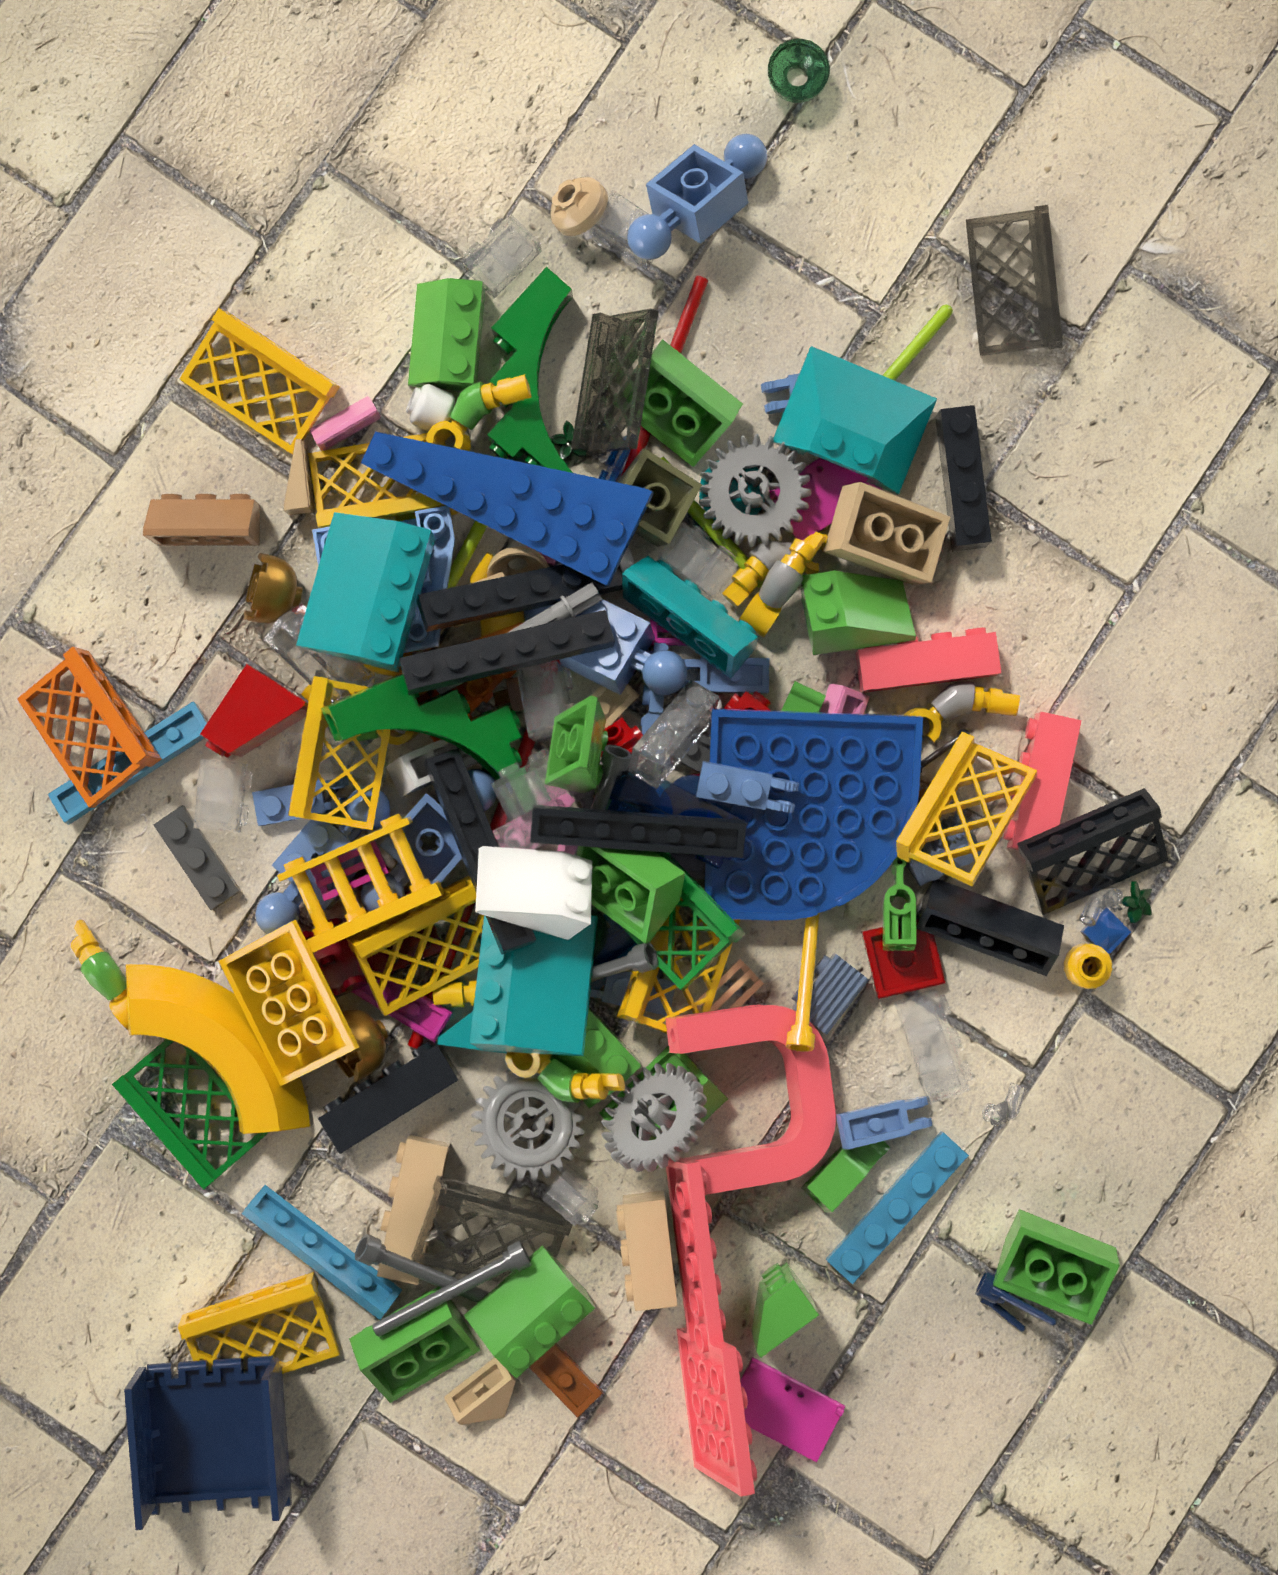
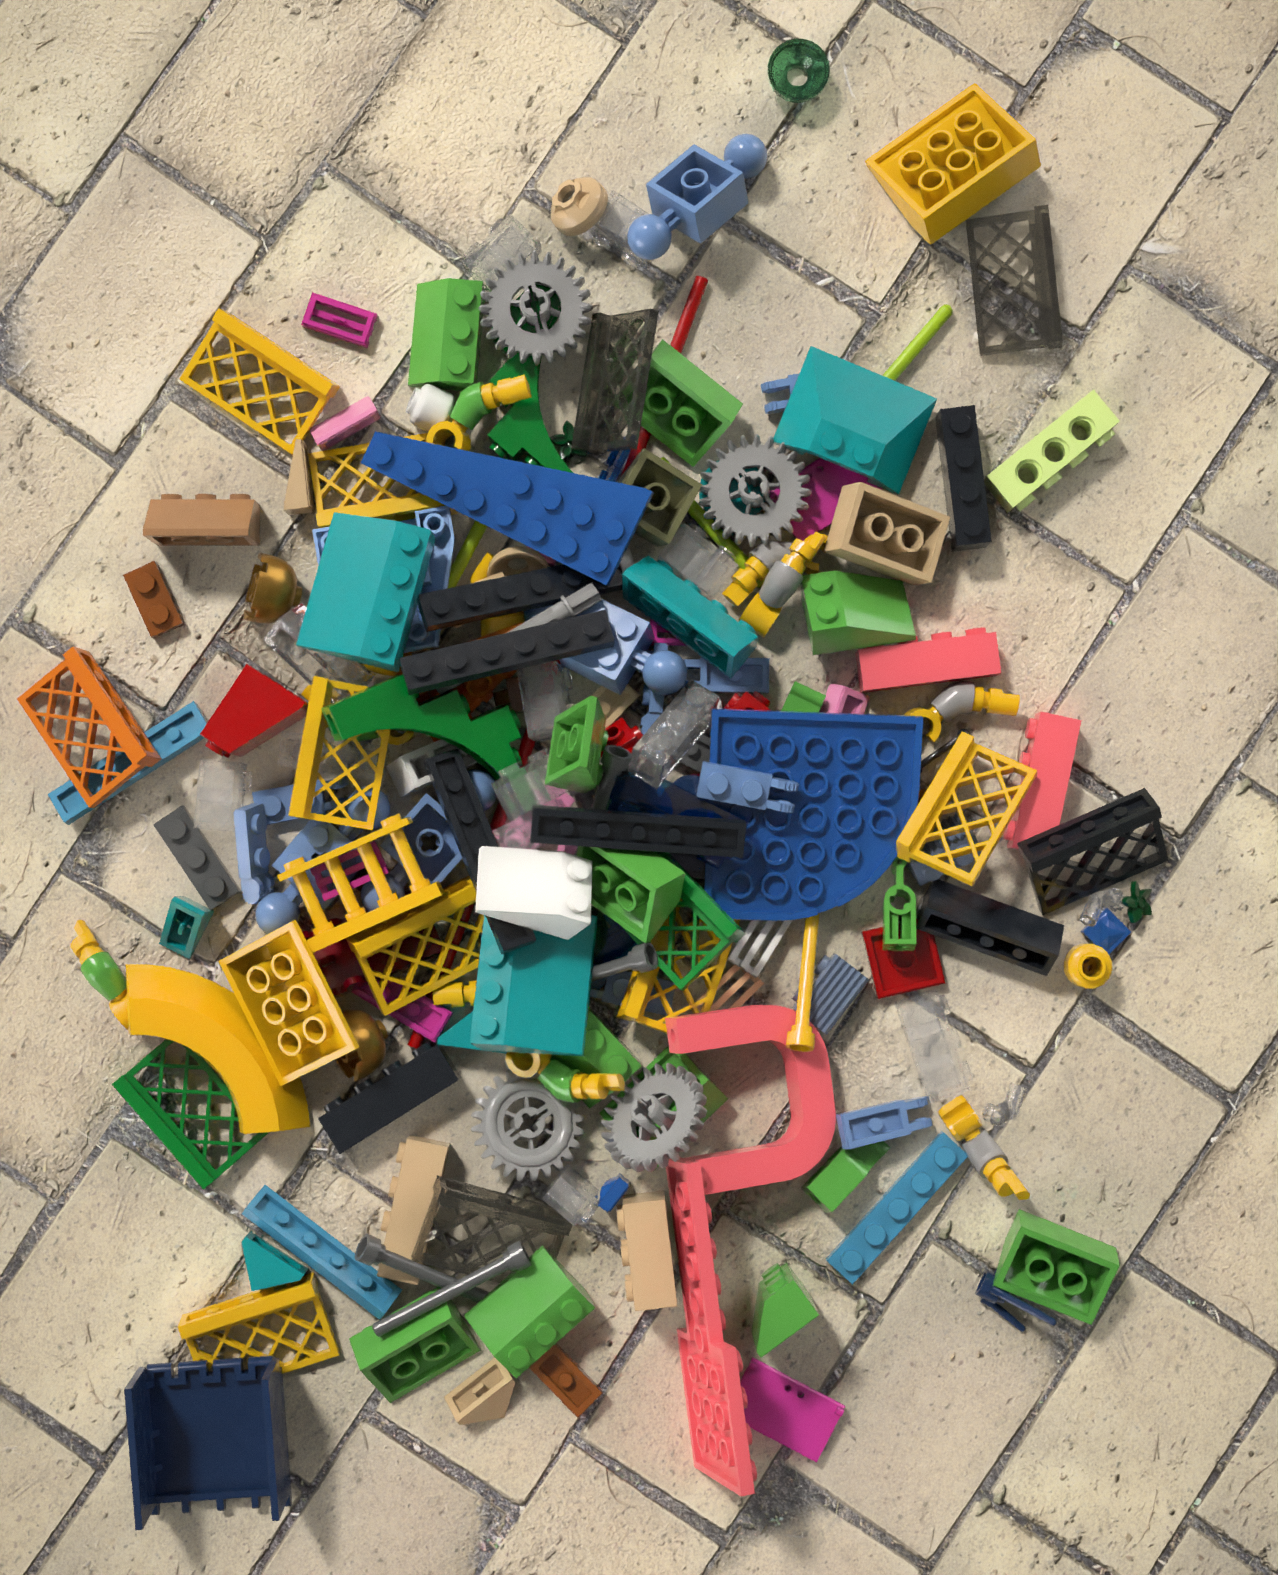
none -> dark orange plate [123,561,185,639]
none -> teal slope [159,896,214,959]
none -> medium blue hinge [233,803,275,905]
none -> teal slope [241,1232,309,1291]
none -> dark pink tile [301,292,378,348]
none -> light grey gear [478,250,593,365]
none -> blue tile [598,1173,629,1213]
none -> white tile [727,920,792,978]
none -> yellow slope [865,83,1041,245]
none -> yellow piece [938,1095,1030,1200]
none -> yellowish green brick [984,389,1120,513]

